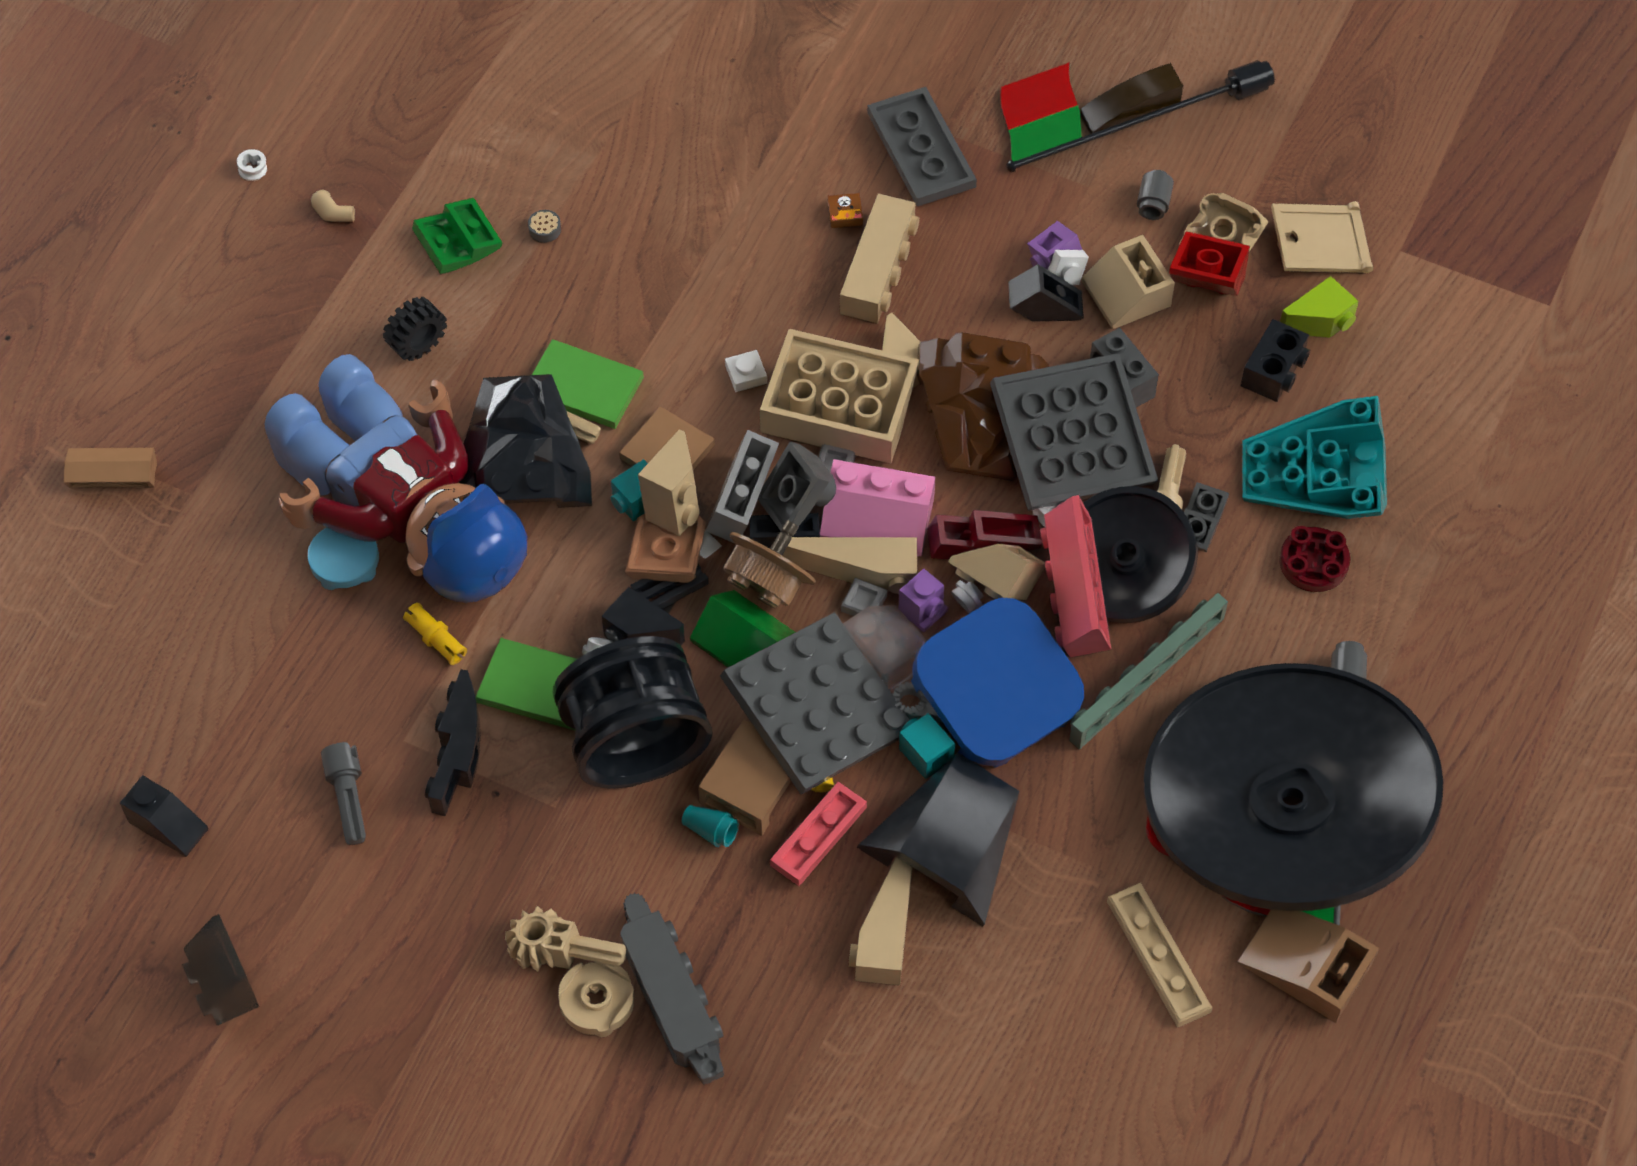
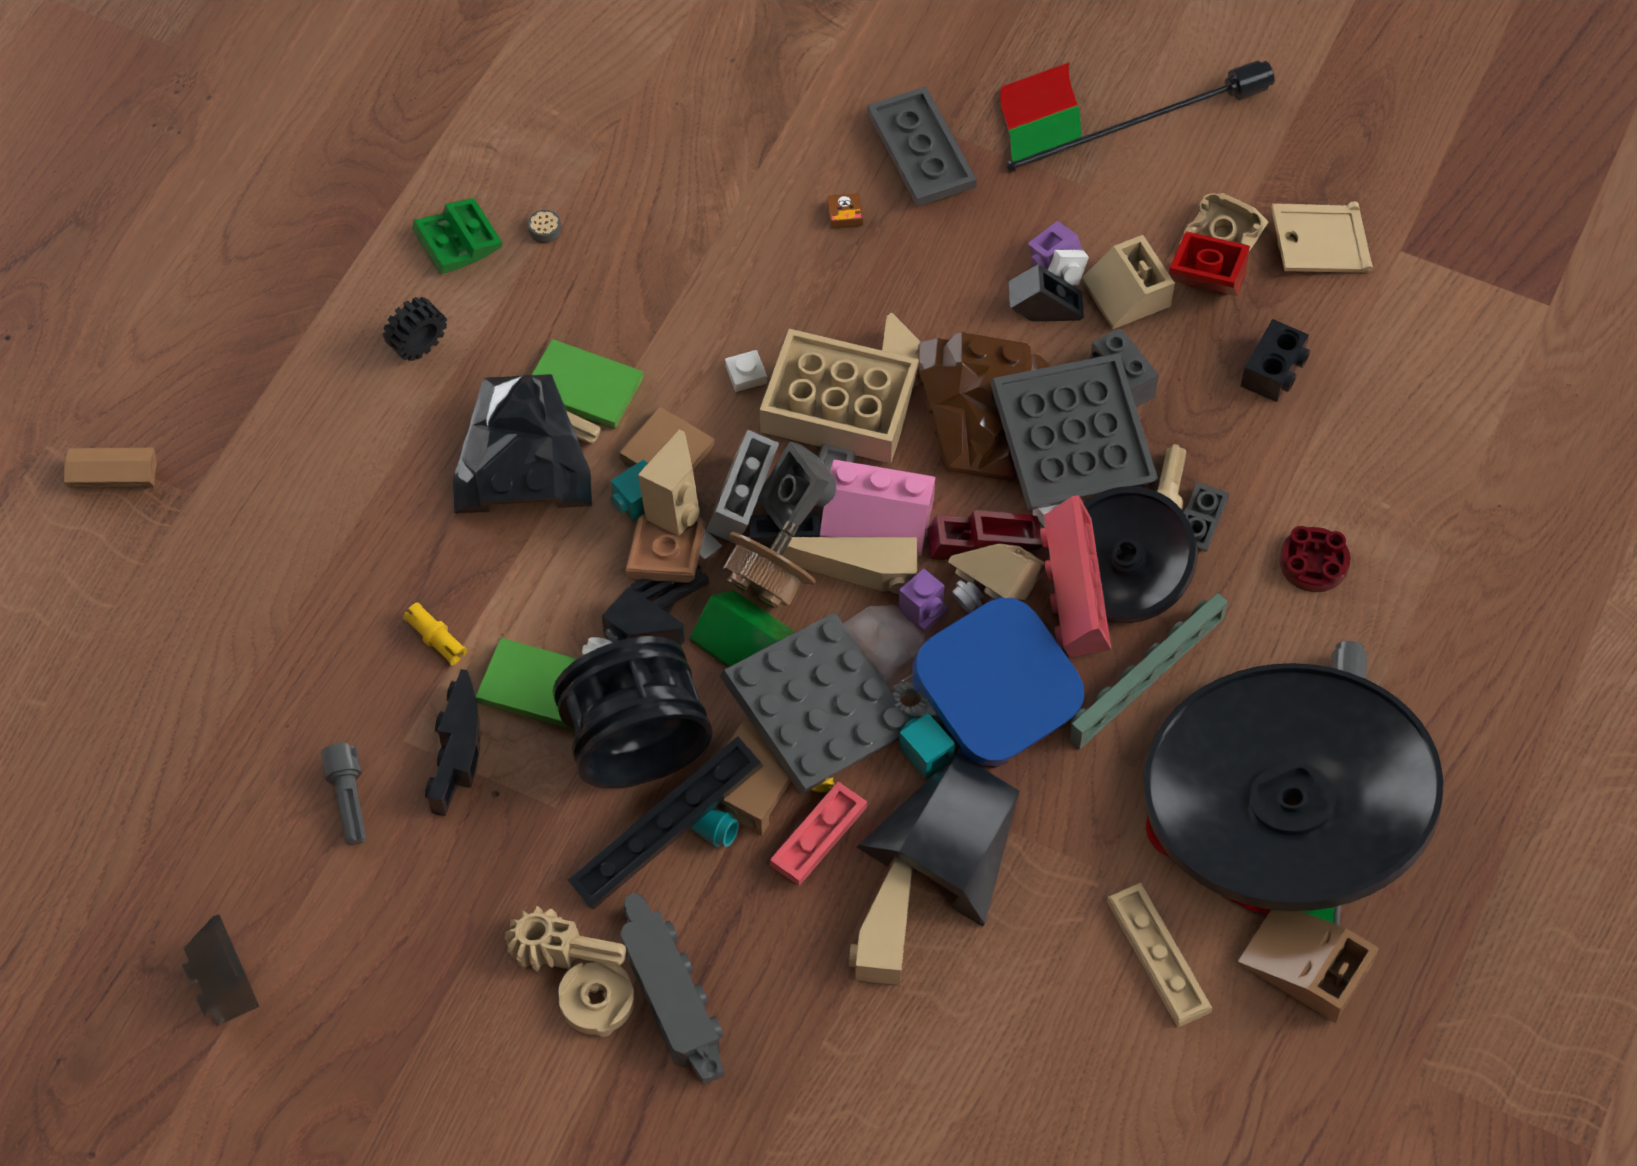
black slope [120,775,209,857] -> none
white bush [237,149,267,181] -> none
piece [264,354,528,603] -> none
medium azure tile [308,527,379,590] -> none
tan arm [311,190,355,222] -> none
tan brick [840,193,919,323] -> none
light grey tile [841,578,887,623] -> none
dark brown slope [1080,63,1183,134] -> none
dark grey brick [1137,170,1174,220] -> none
teal wedge [1242,396,1387,519] -> none
lime slope [1280,276,1359,338] -> none
none -> black plate [568,736,763,910]

